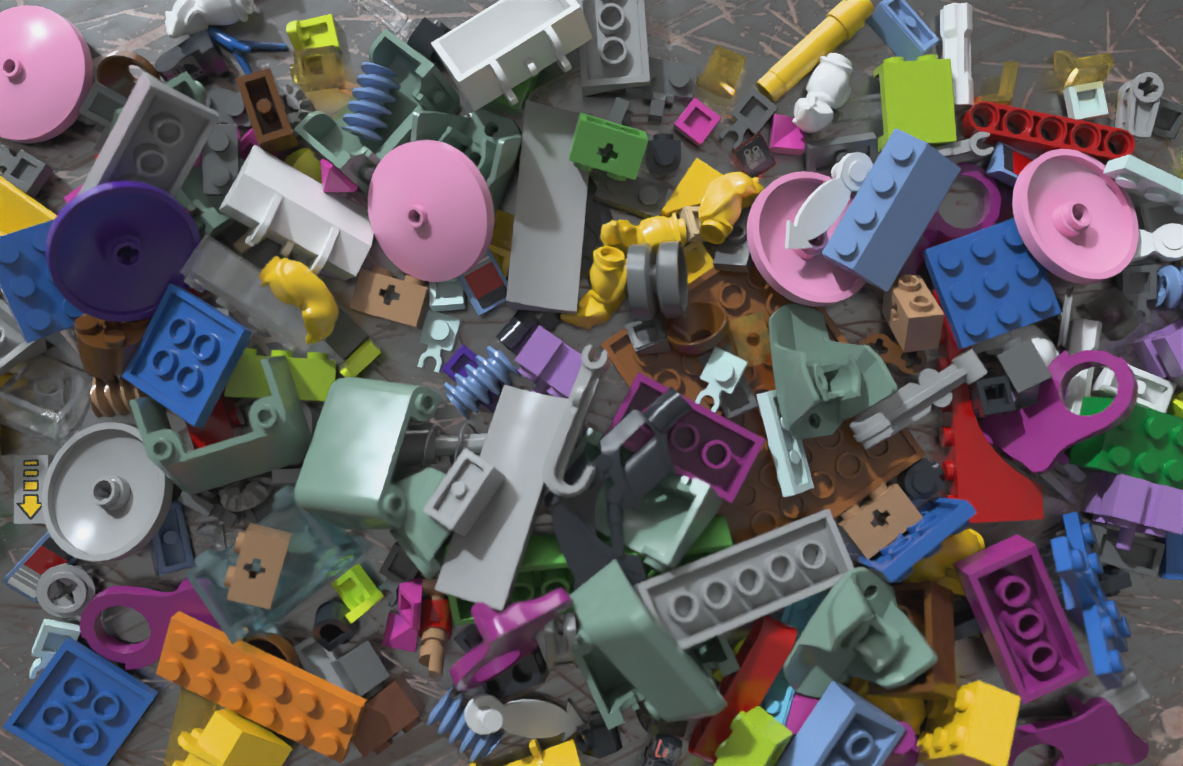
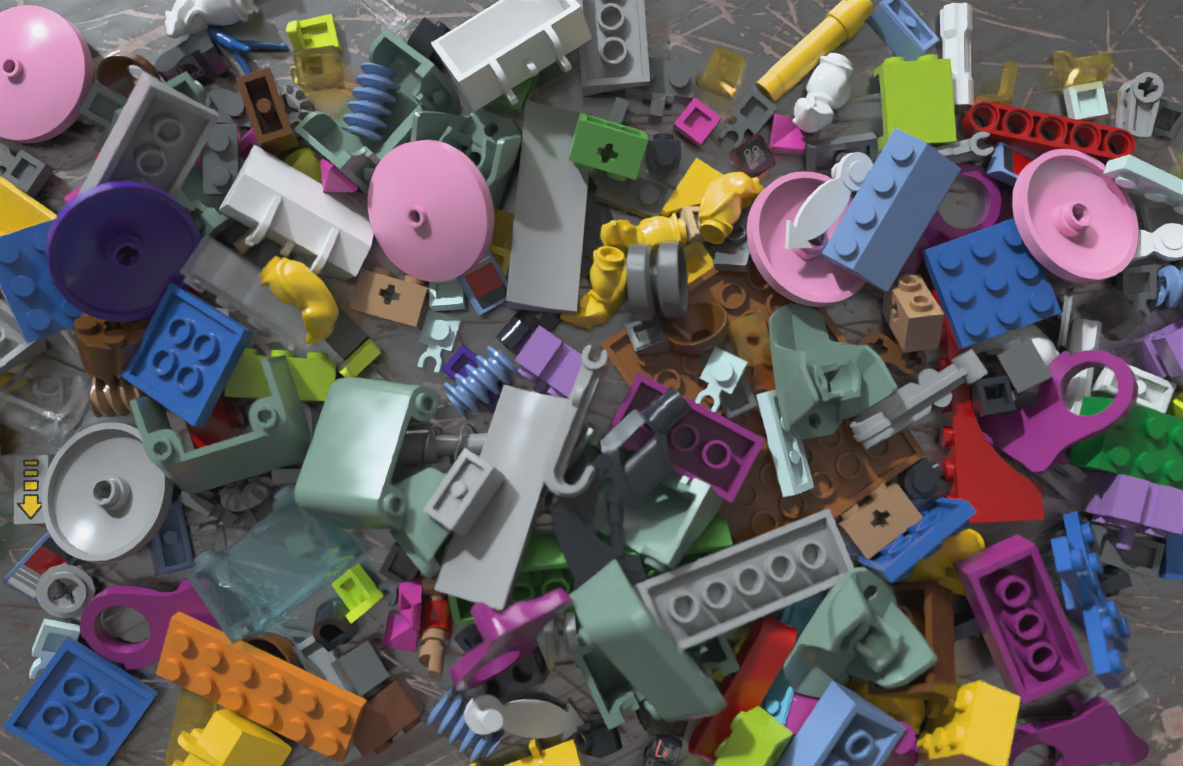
medium nougat brick [224,523,292,609] -> none

